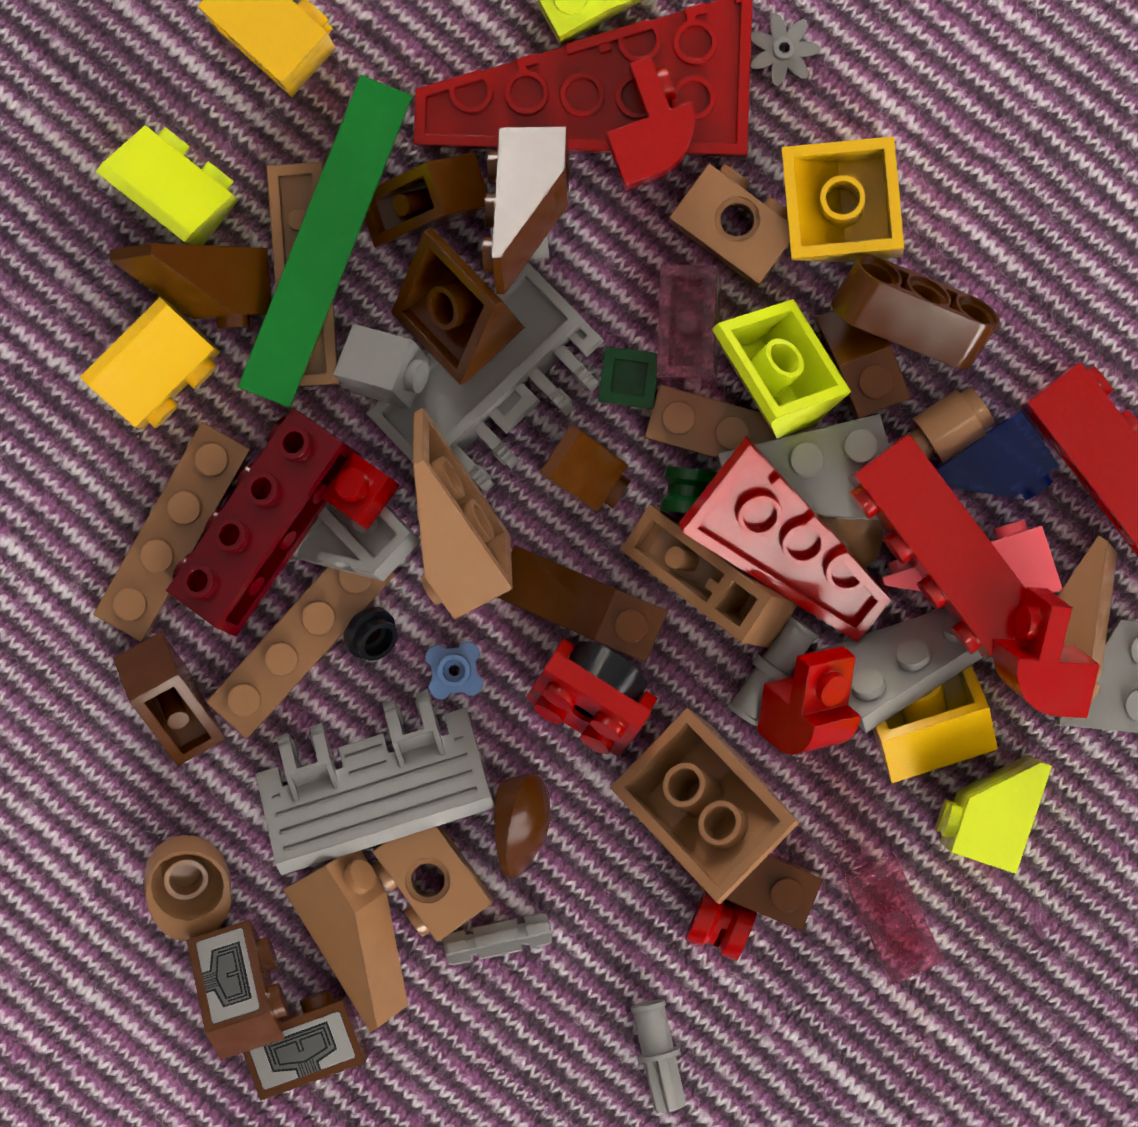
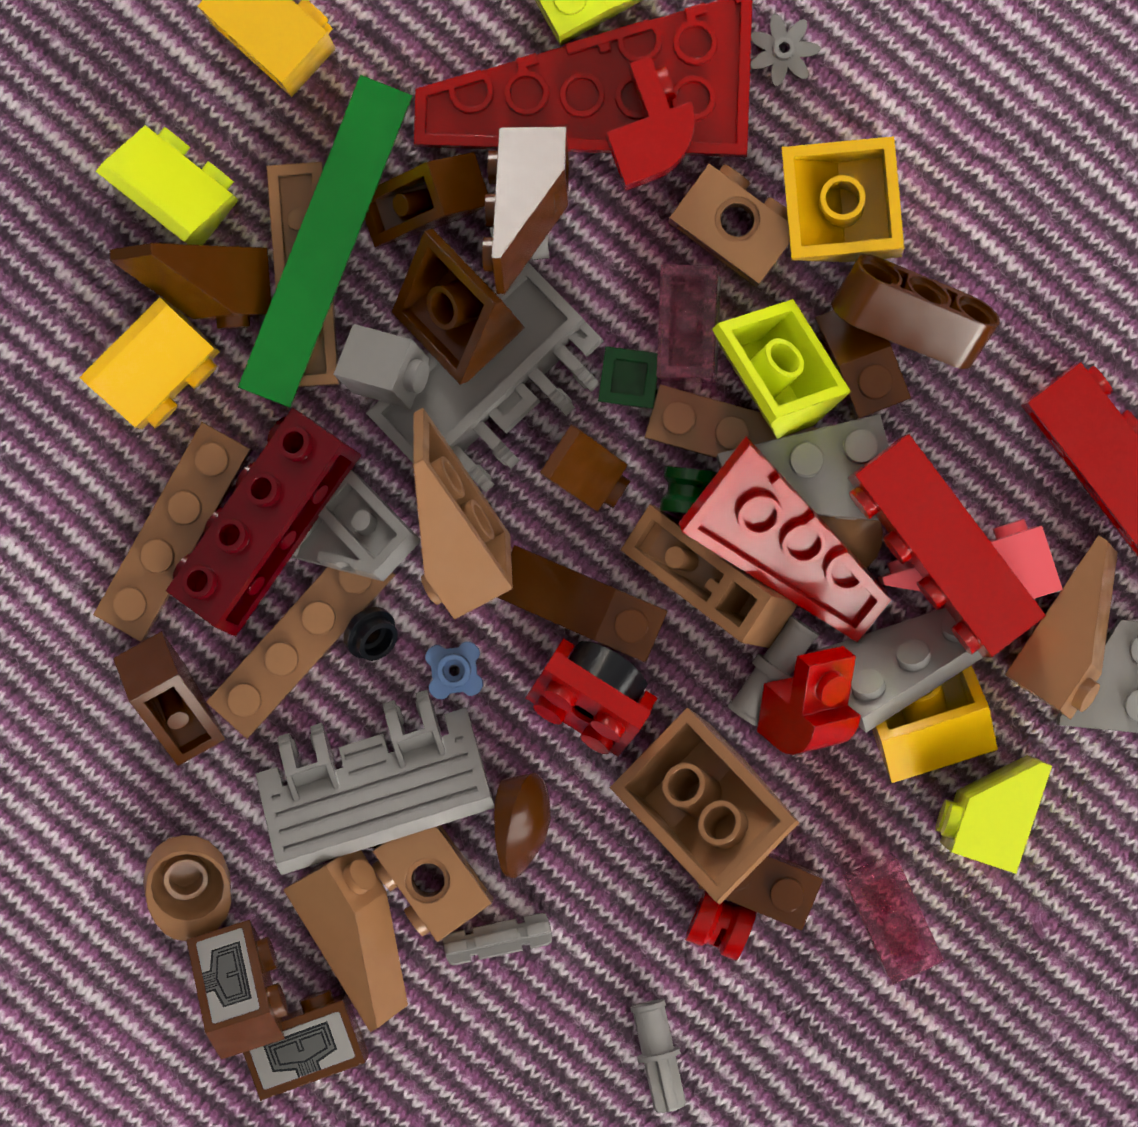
red plate [320,452,400,530] -> none
medium nougat brick [909,386,995,465] -> none
clear blue slope [936,411,1060,501] -> none
red brick [993,587,1100,718] -> none

